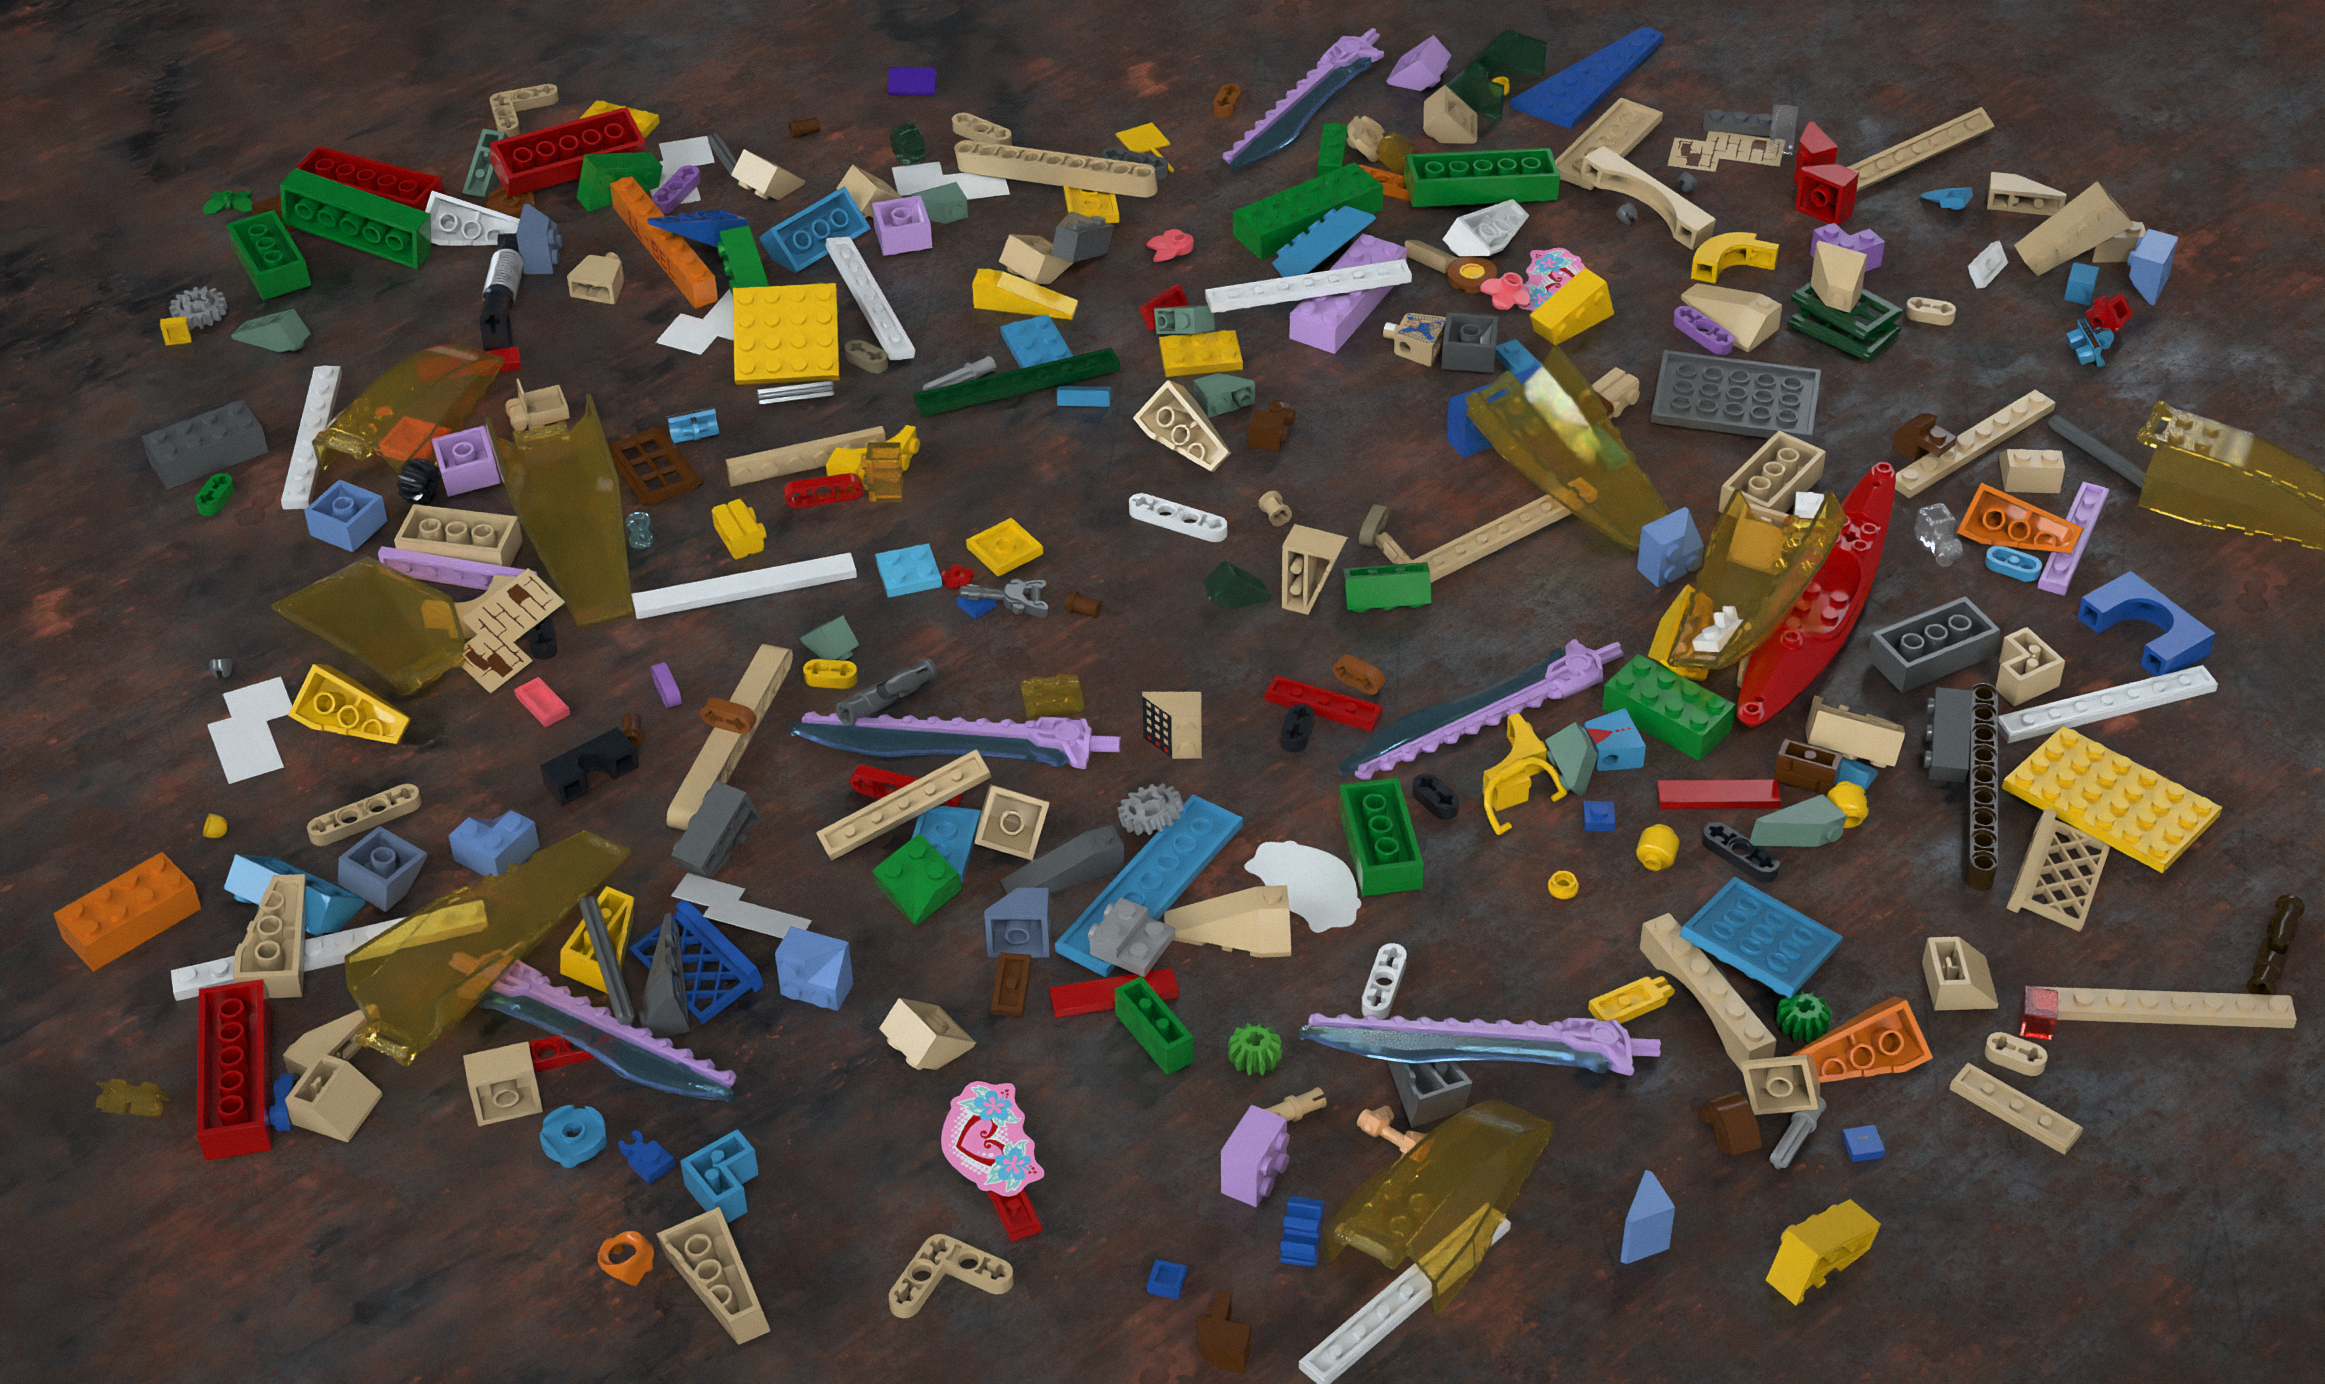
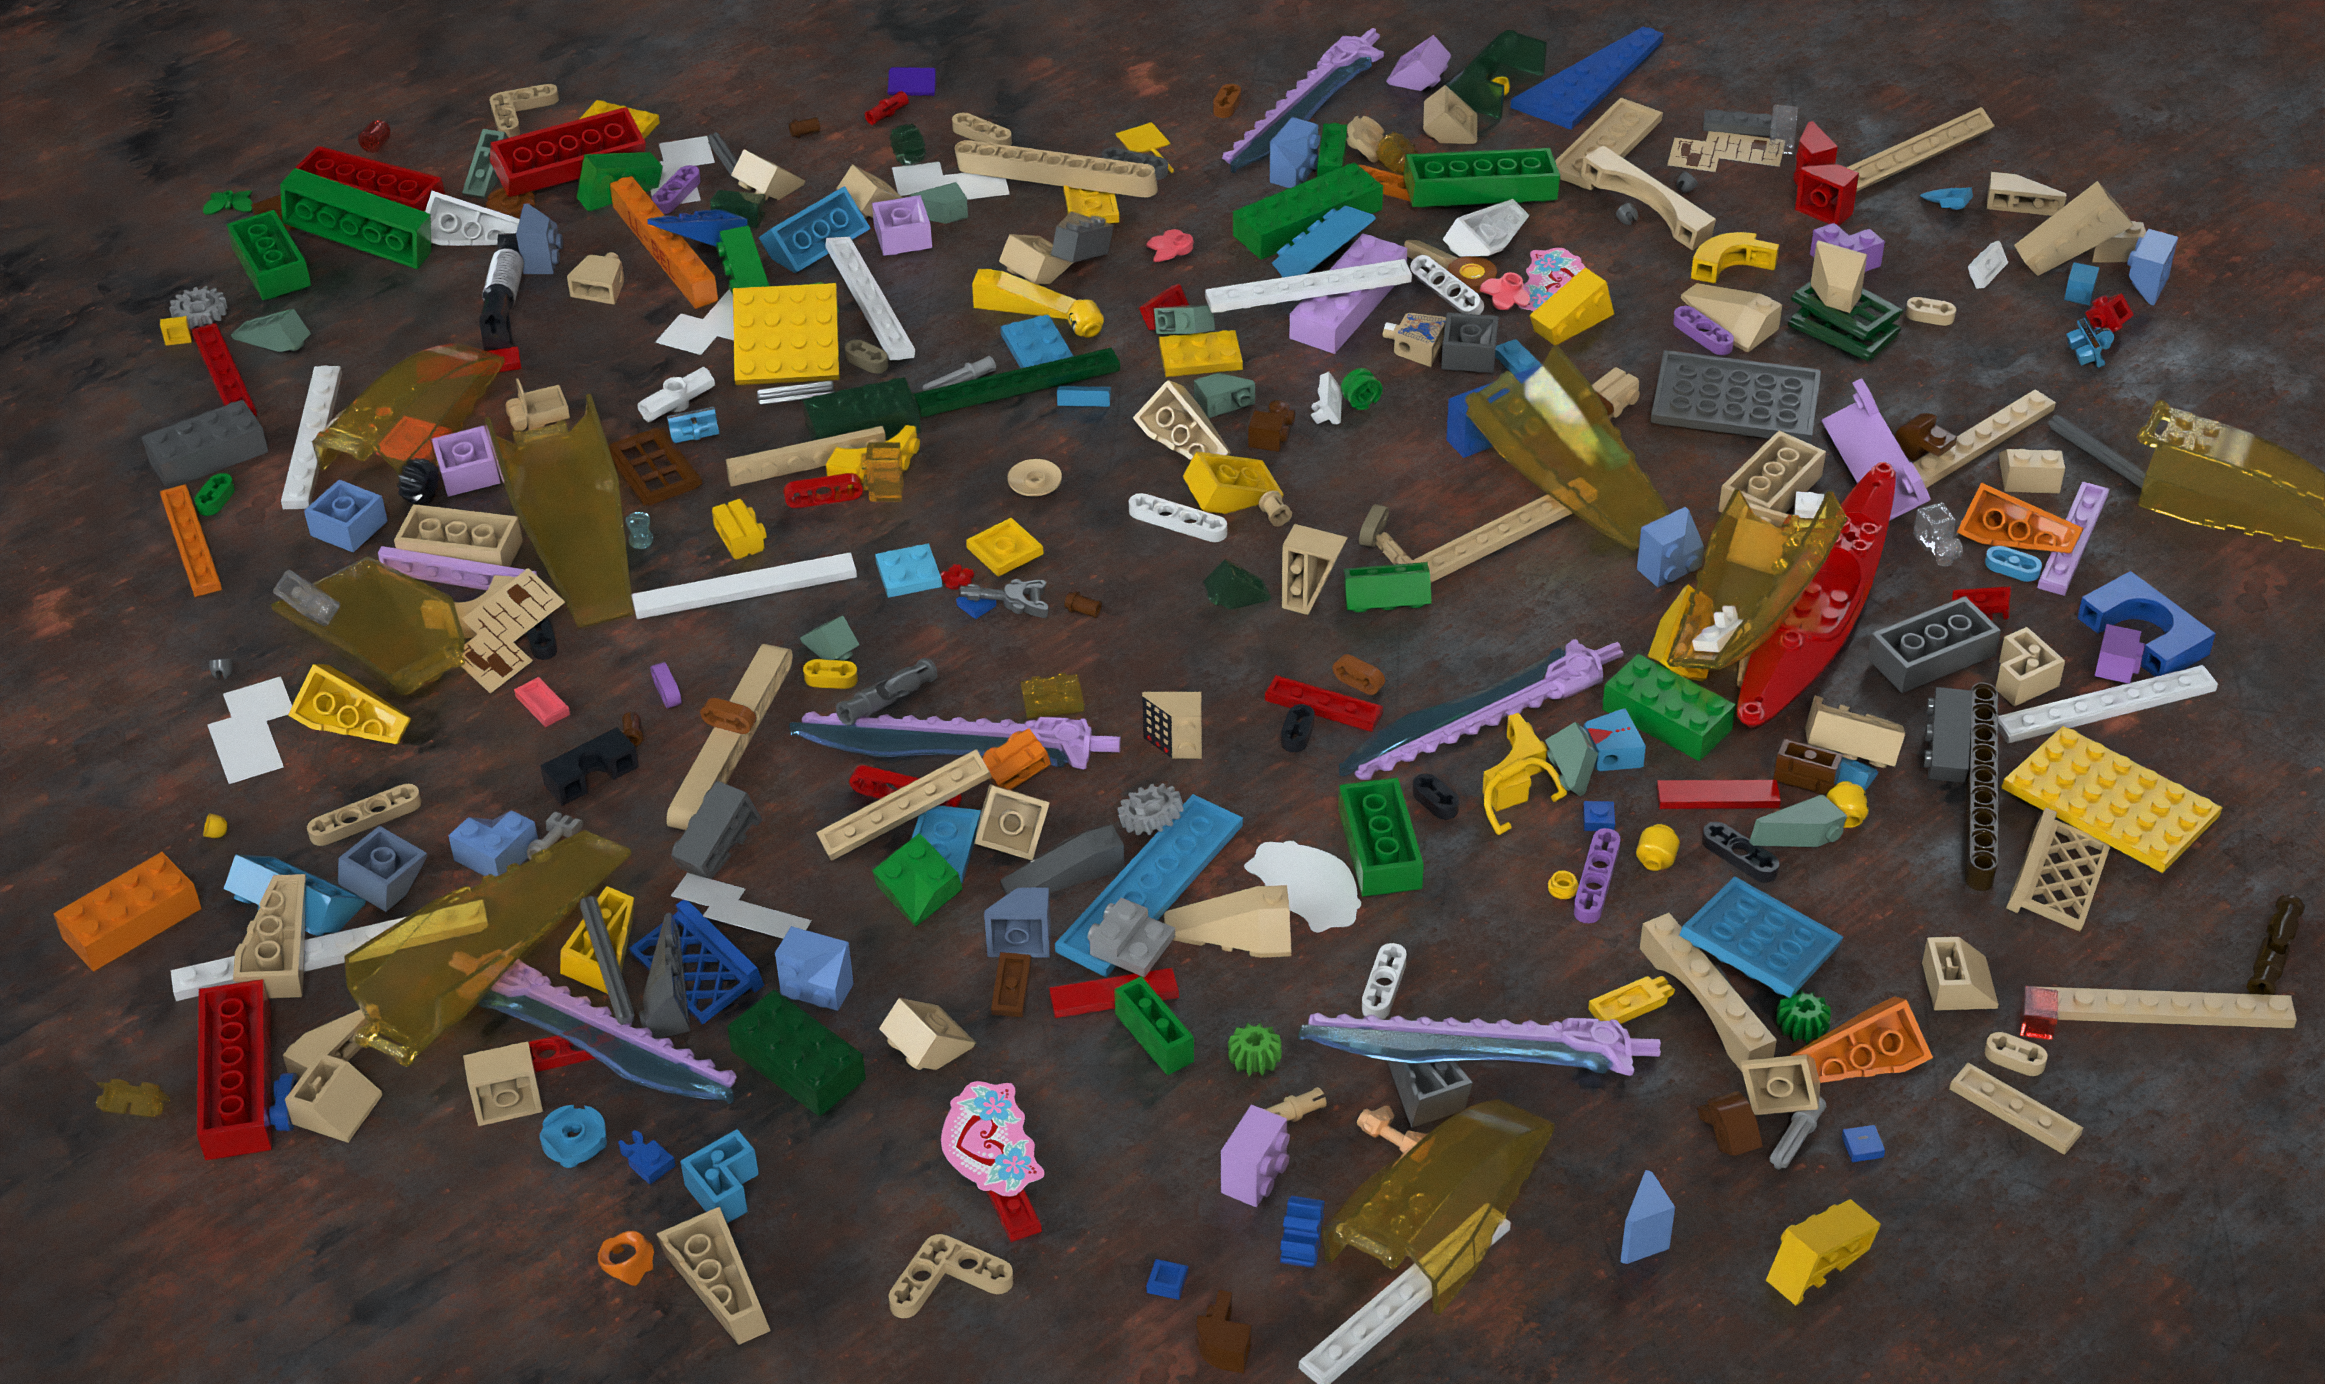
none -> orange tile [159,484,222,597]
none -> red tile [191,323,257,416]
none -> clear brick [273,569,340,627]
none -> clear red brick [358,120,390,153]
none -> light grey hinge [527,812,583,863]
none -> white piece [638,367,715,422]
none -> clear green hinge [710,190,766,228]
none -> dark green brick [727,990,866,1117]
none -> clear green brick [803,377,921,441]
none -> red pin [864,91,909,125]
none -> orange brick [982,728,1051,790]
none -> tan dish [1008,459,1062,496]
none -> yellow head [1066,299,1104,338]
none -> yellow slope [1183,451,1284,514]
none -> medium blue slope [1270,117,1320,188]
none -> white plate [1311,372,1342,425]
none -> green wheel [1341,368,1383,410]
none -> white beam [1410,255,1484,315]
none -> medium lavender beam [1574,828,1620,923]
none -> lavender bracket [1822,378,1931,521]
none -> red plate [1952,586,2012,620]
none -> medium lavender brick [2095,624,2145,684]

